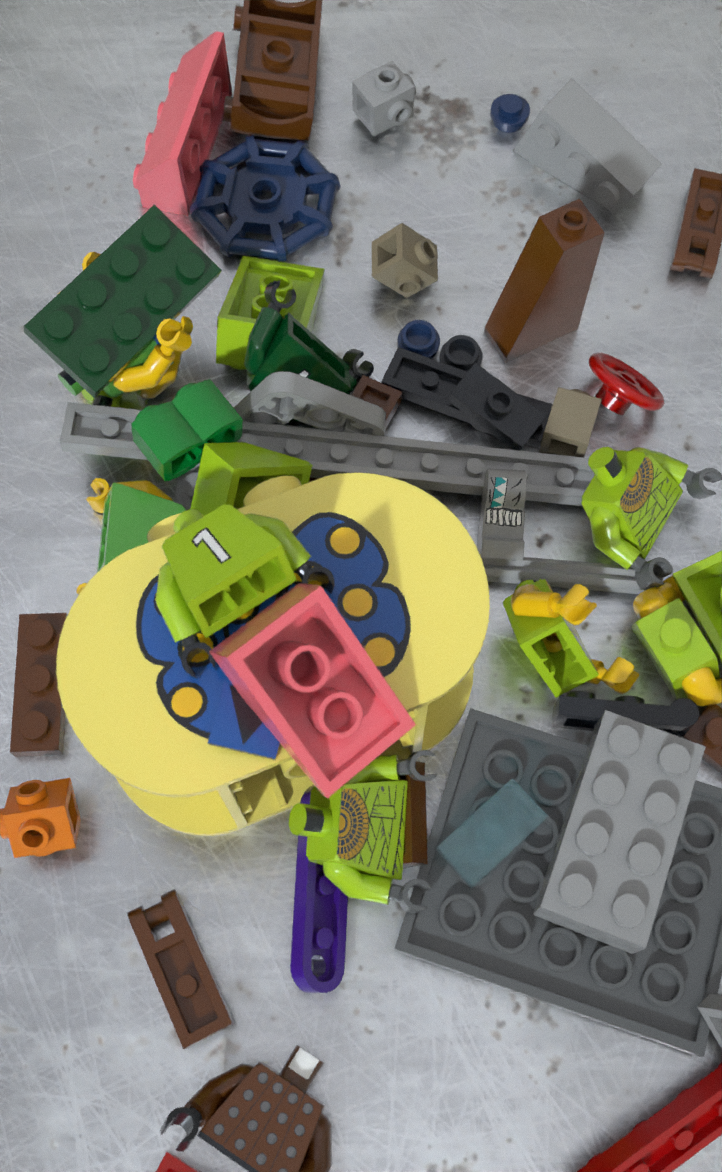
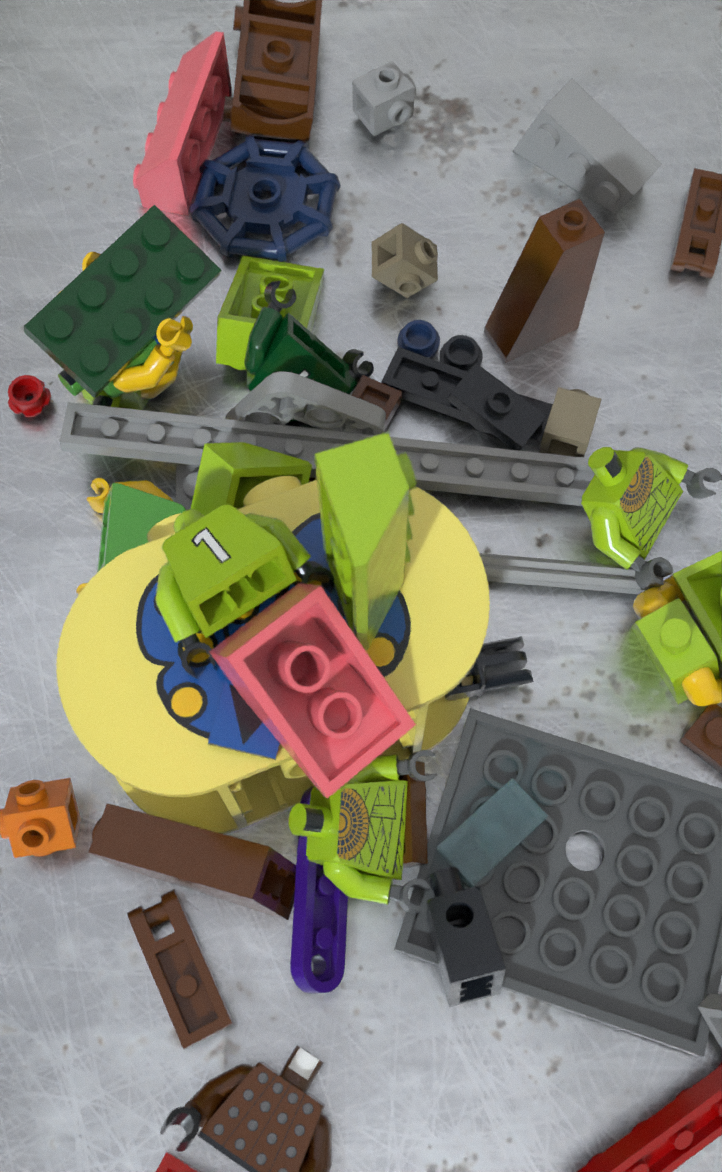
reddish brown plate [10,613,68,757] -> none
green brick [131,379,243,482] -> none
light grey leg [477,469,527,560] -> none
dark blue plate [490,94,530,133] -> none
torso [503,579,640,698] -> none
light grey brick [532,710,706,954] -> none
black plate [552,691,699,737] -> none
red piece [589,352,665,415] -> none
none -> red plate [8,375,51,417]
none -> reddish brown slope [88,803,296,920]
none -> lime slope [315,432,416,650]
none -> black torso [427,867,506,1007]
none -> black arm [445,636,534,700]

